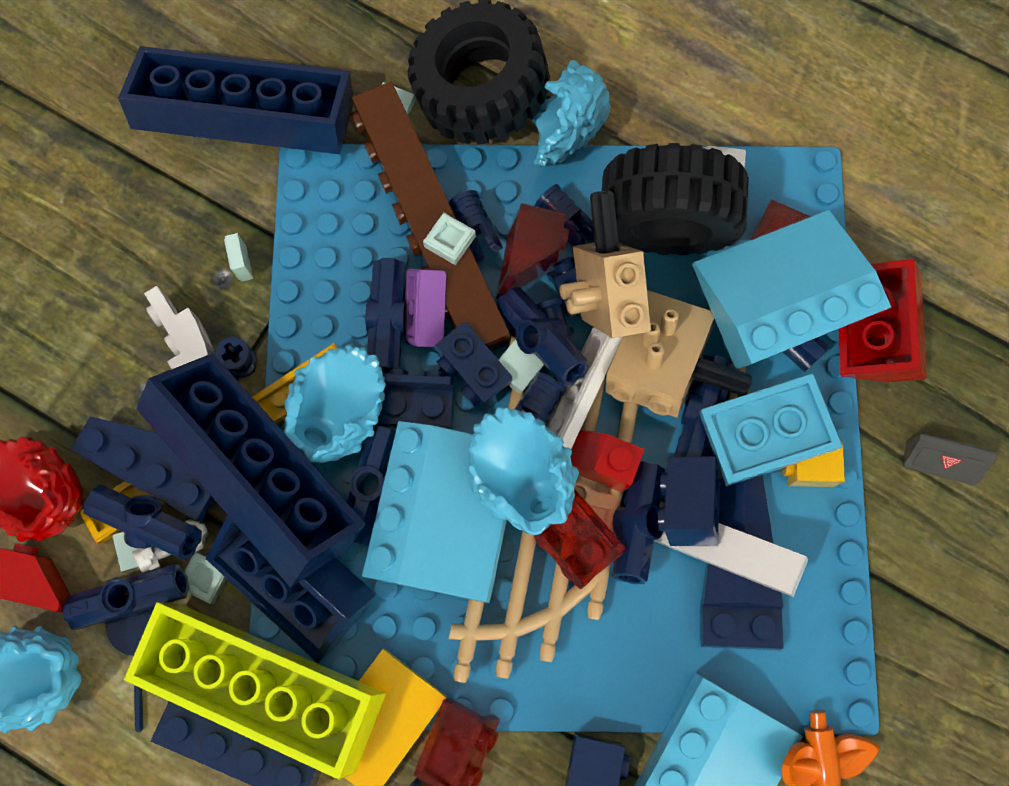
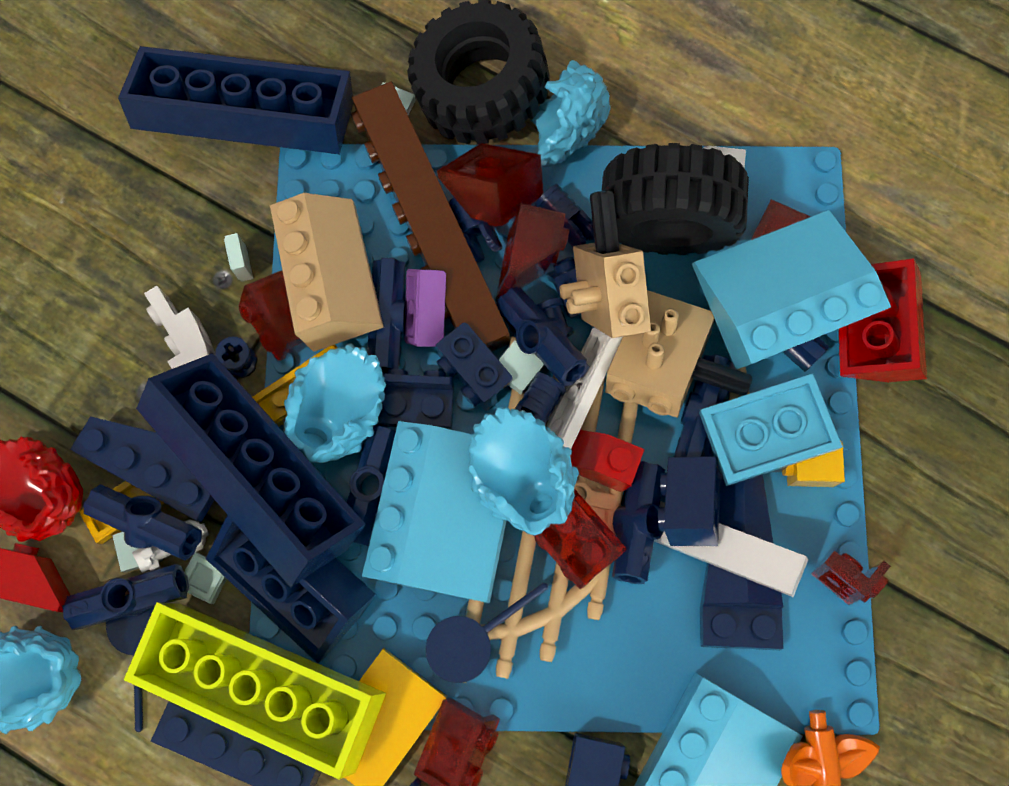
light aqua tile [423,213,476,265] -> none
dark grey slope [903,433,998,485] -> none
none -> clear red bracket [239,270,303,361]
none -> tan slope [270,193,384,352]
none -> dark blue piece [426,583,548,683]
none -> clear red slope [437,143,544,226]
none -> clear red bracket [811,551,891,605]

